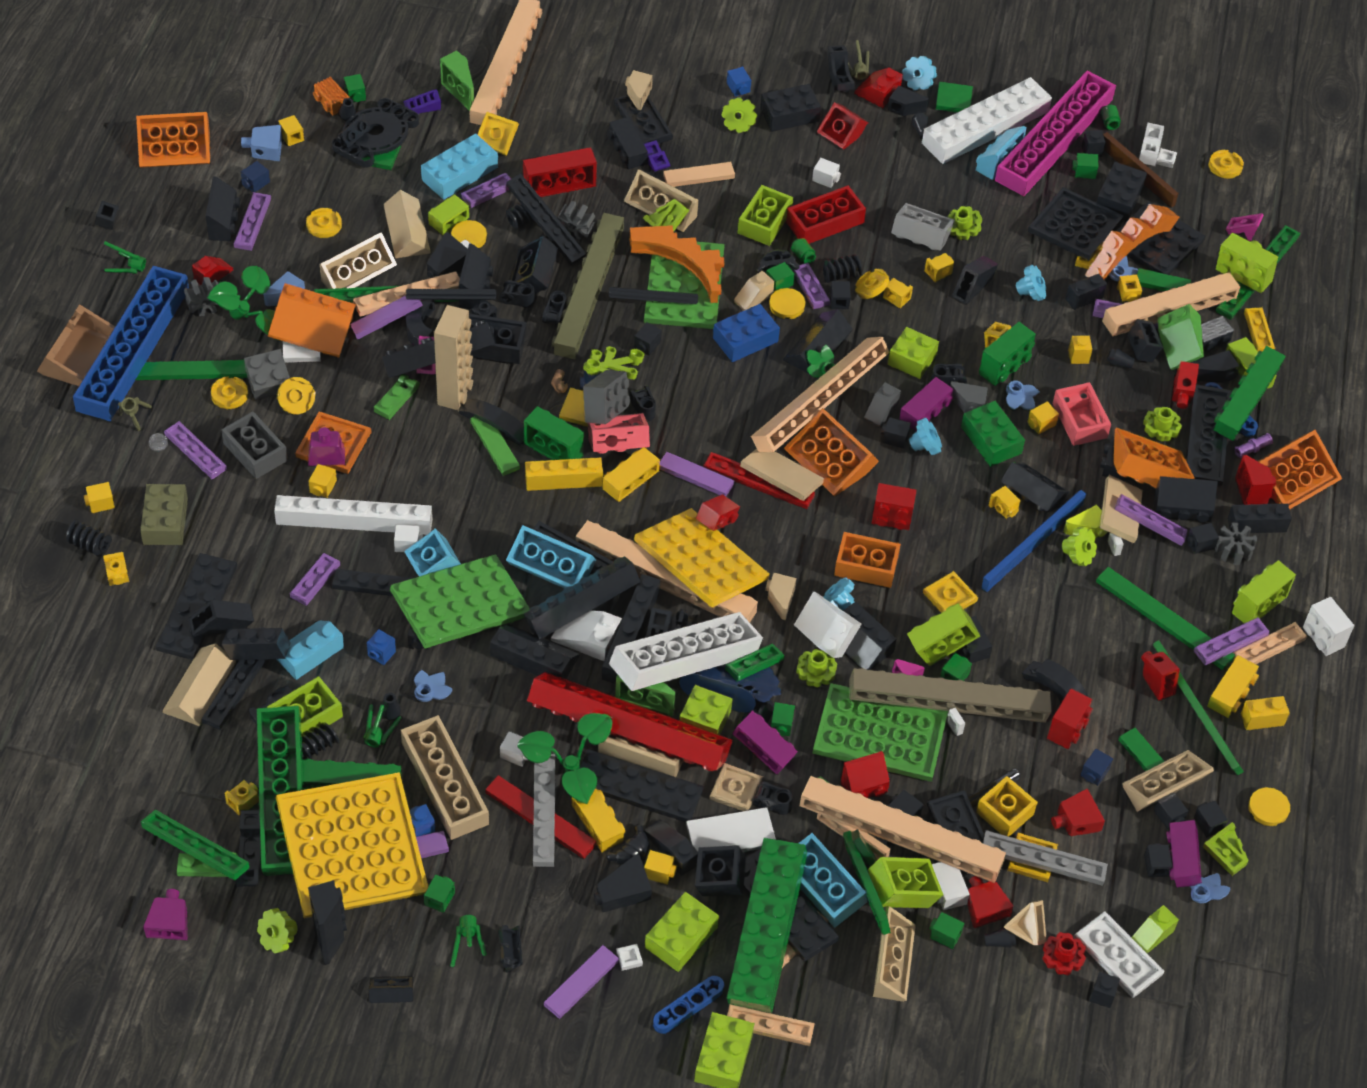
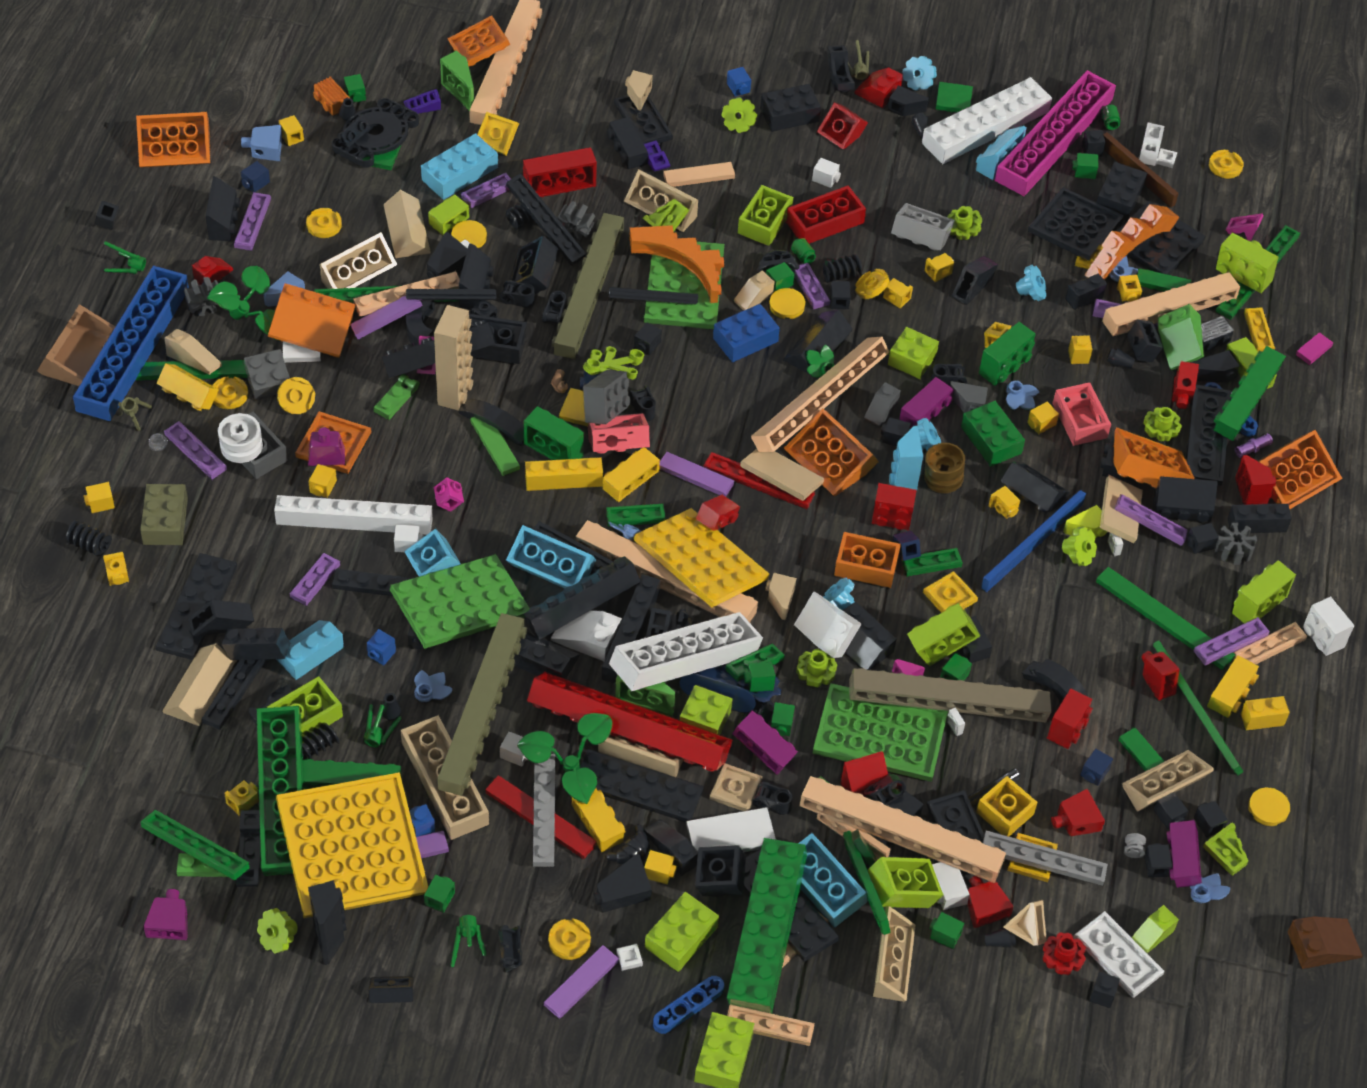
none -> yellow brick [156,363,219,411]
none -> tan slope [165,329,222,375]
none -> white wheel [218,413,263,463]
none -> dark pink brick [434,477,464,512]
none -> olive brick [438,613,527,796]
none -> orange plate [448,16,510,66]
none -> yellow tile [548,919,591,960]
none -> green tile [606,504,665,527]
none -> medium blue plate [609,522,641,540]
none -> green brick [744,662,776,692]
none -> black piece [864,774,906,806]
none -> medium azure slope [889,426,923,491]
none -> dark blue brick [893,531,921,561]
none -> green tile [901,548,963,577]
none -> pearl gold wheel [924,443,965,493]
none -> light grey wheel [1124,833,1146,858]
none -> reddish brown slope [1288,916,1362,969]
none -> dark pink tile [1296,333,1333,365]

